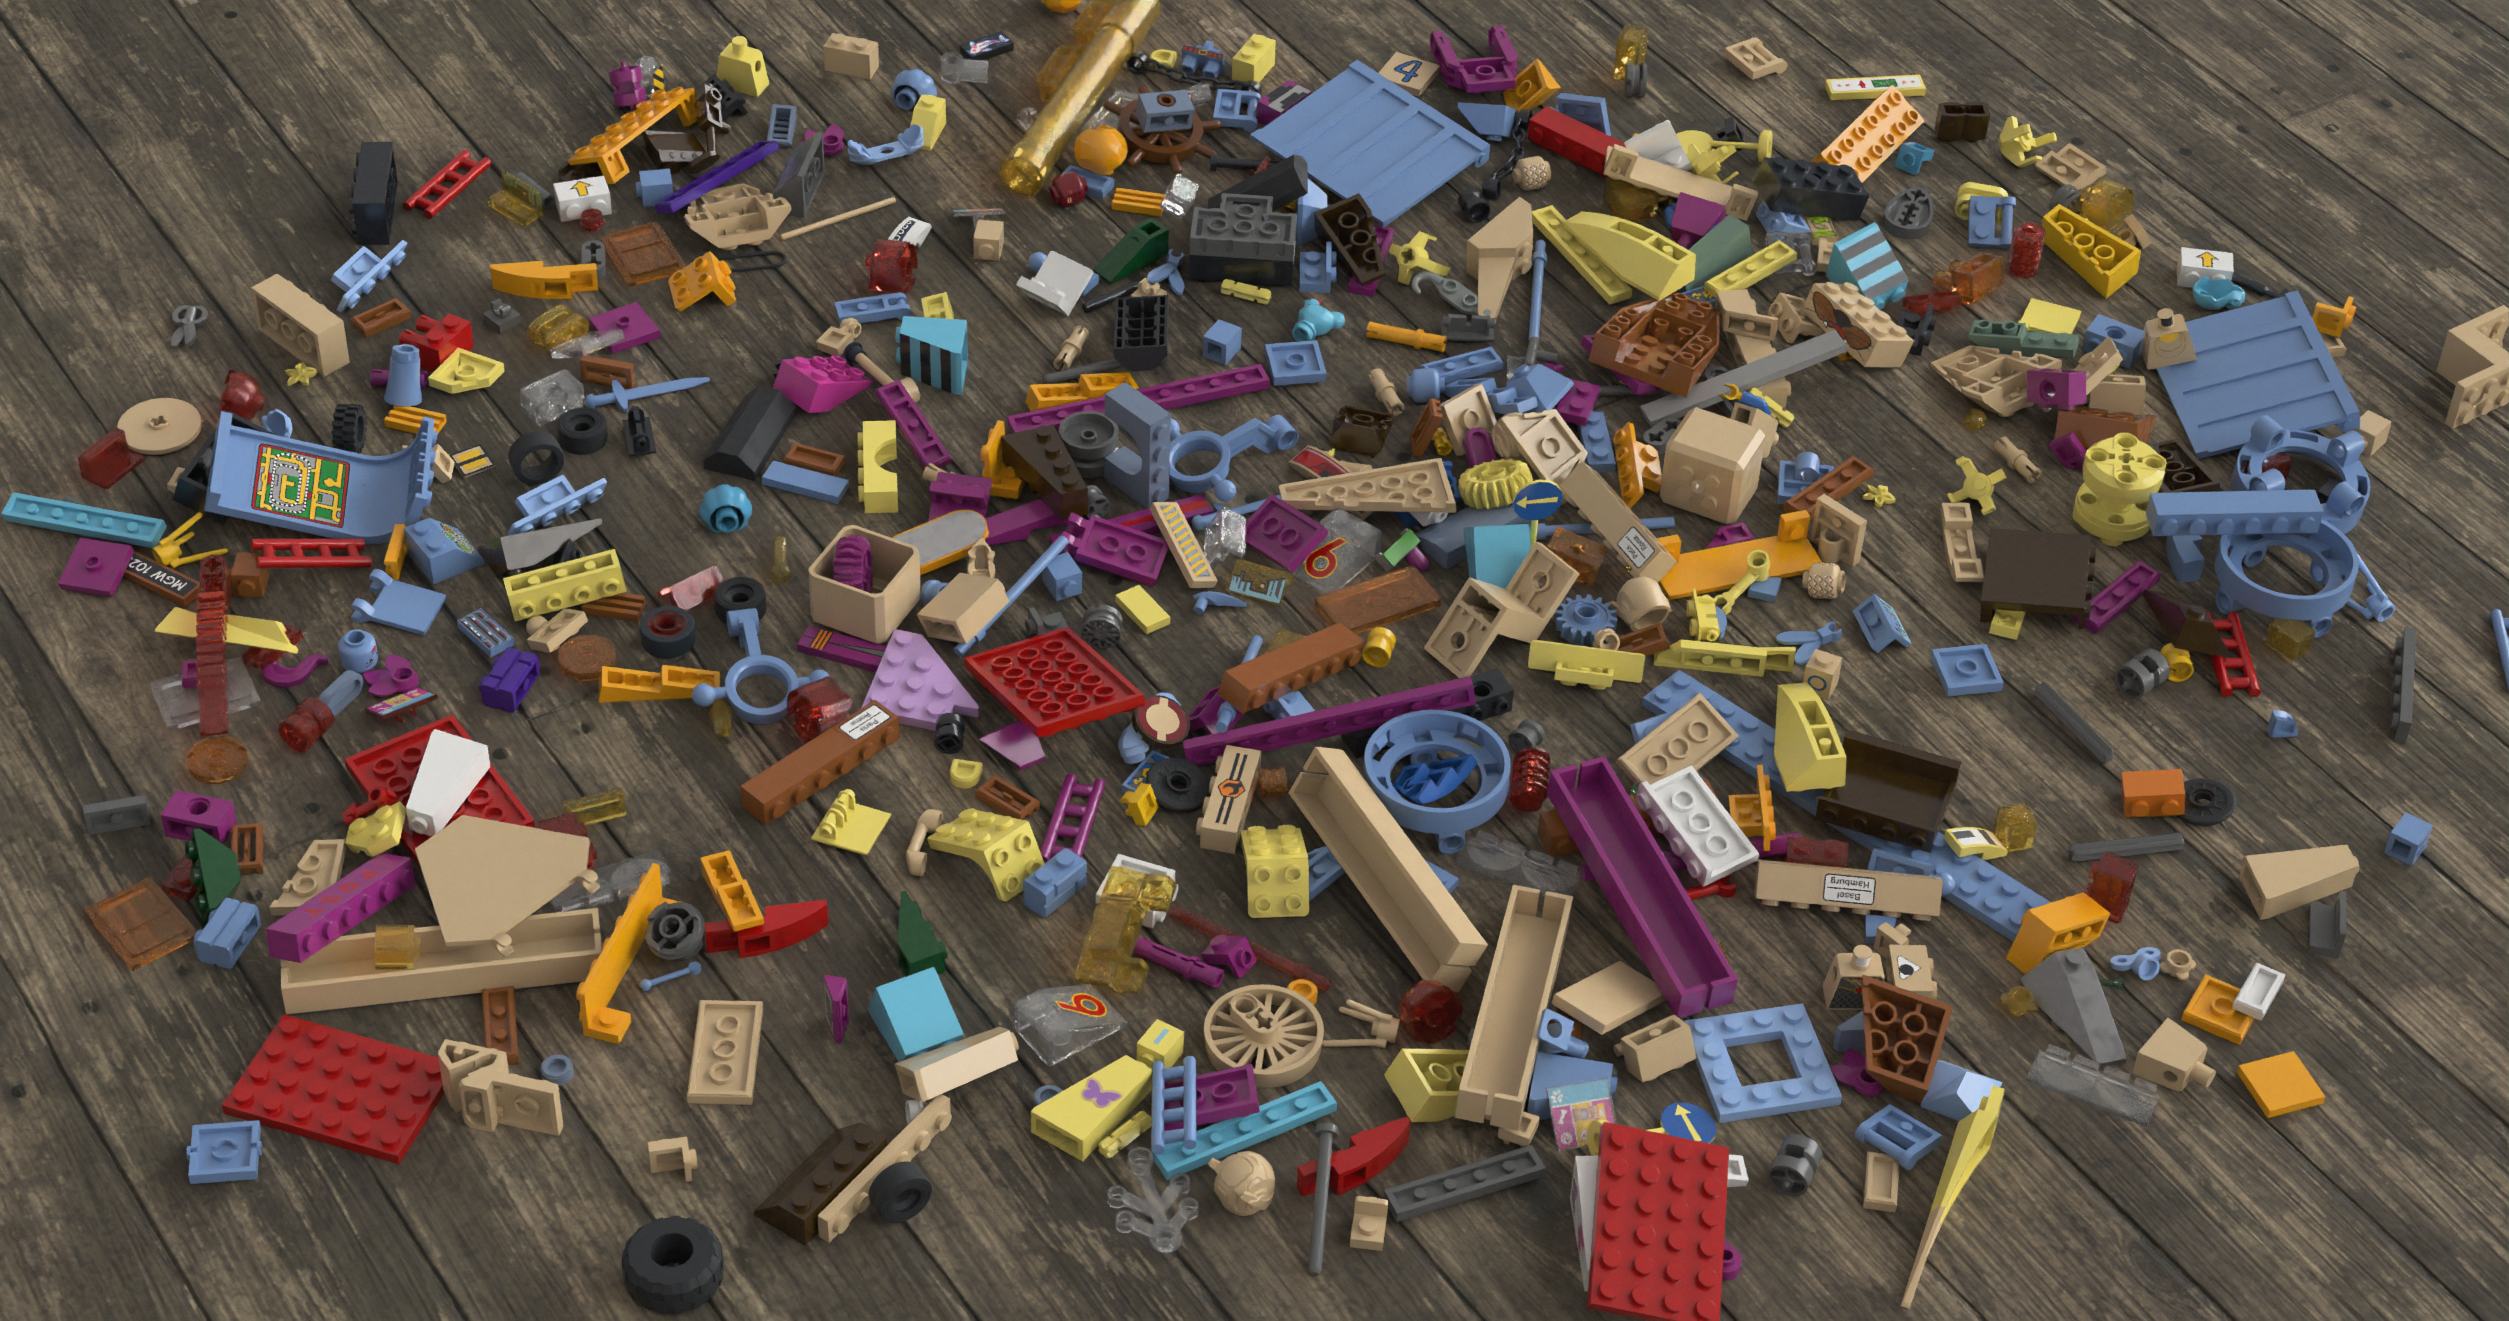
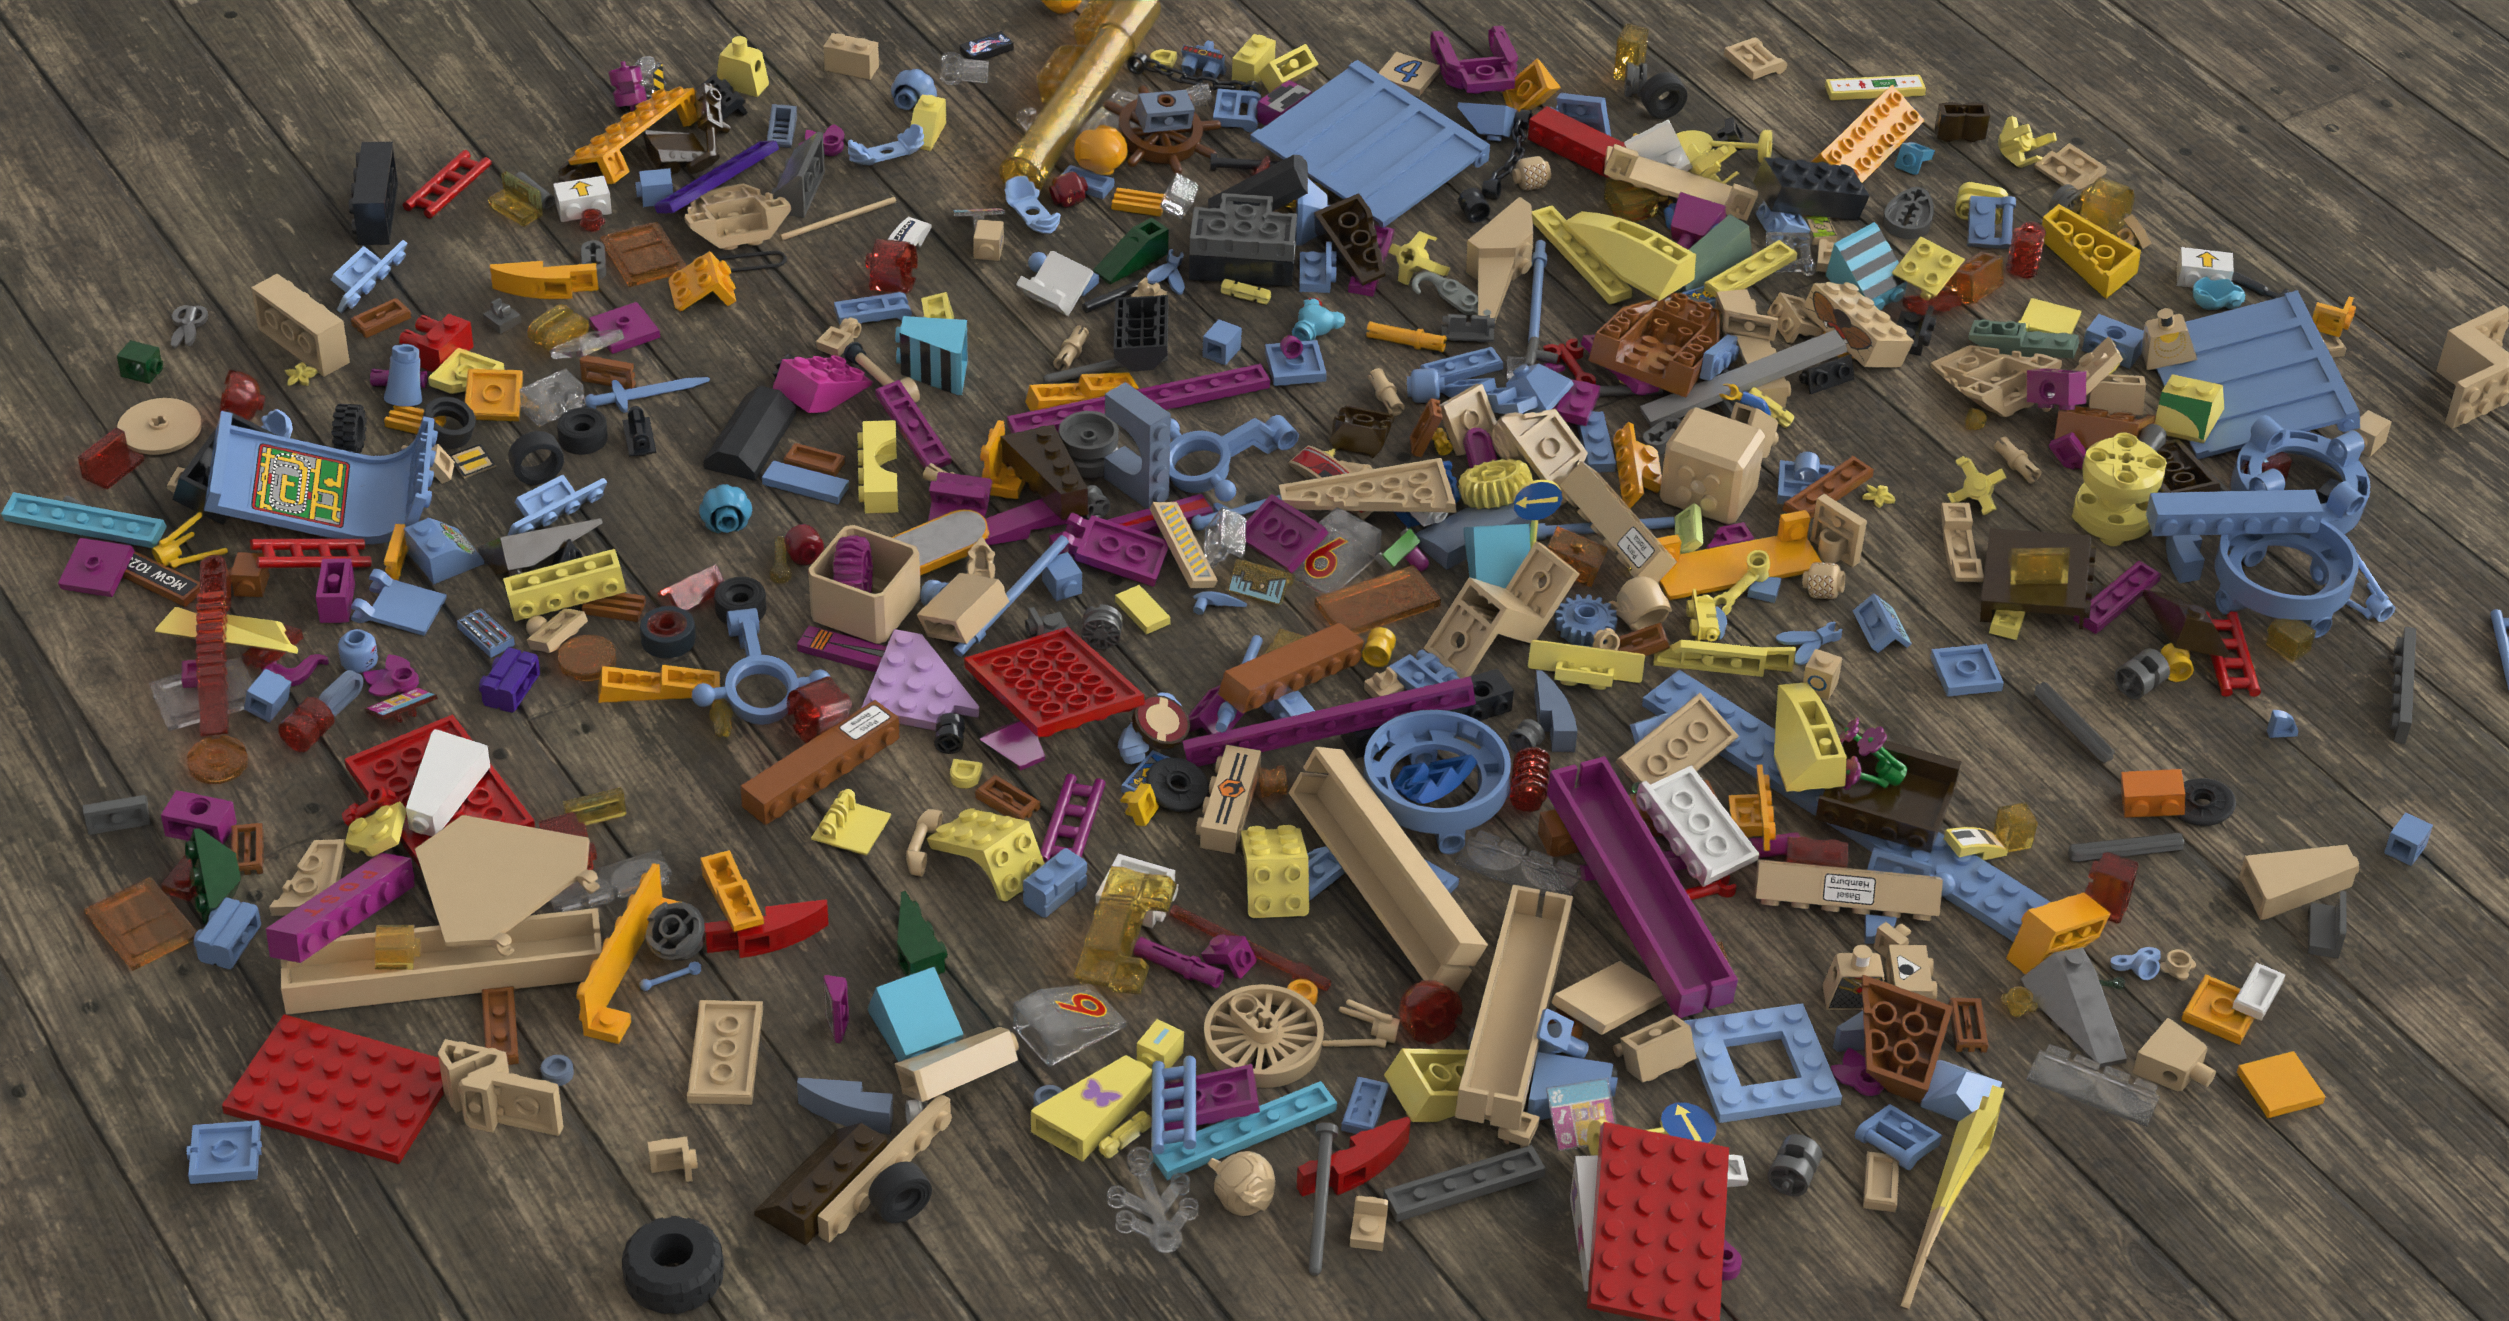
none -> dark green brick [117,340,163,384]
none -> medium blue brick [244,669,291,723]
none -> magenta brick [316,559,355,623]
none -> black tyre [421,397,476,449]
none -> light orange tile [465,369,523,421]
none -> dark red head [784,524,824,566]
none -> sand blue slope [797,1078,894,1134]
none -> light blue piece [1005,176,1061,234]
none -> light yellow brick [1258,44,1319,93]
none -> magenta hinge [1280,335,1303,359]
none -> medium blue plate [1341,1077,1389,1134]
none -> tan tile [1364,667,1405,698]
none -> medium blue plate [1389,649,1460,690]
none -> sand blue slope [1534,670,1577,752]
none -> red bar [1543,339,1596,385]
none -> black tyre [1640,72,1688,119]
none -> yellowish green plate [1674,503,1703,554]
none -> medium blue plate [1700,334,1739,381]
none -> black hinge [1799,354,1854,394]
none -> plant [1839,717,1907,790]
none -> light yellow hinge [1892,236,1965,301]
none -> dark orange tile [1948,998,1988,1052]
none -> clear yellow slope [2008,547,2070,584]
none -> dark grey cone [2138,424,2167,452]
none -> light yellow slope [2154,374,2224,443]

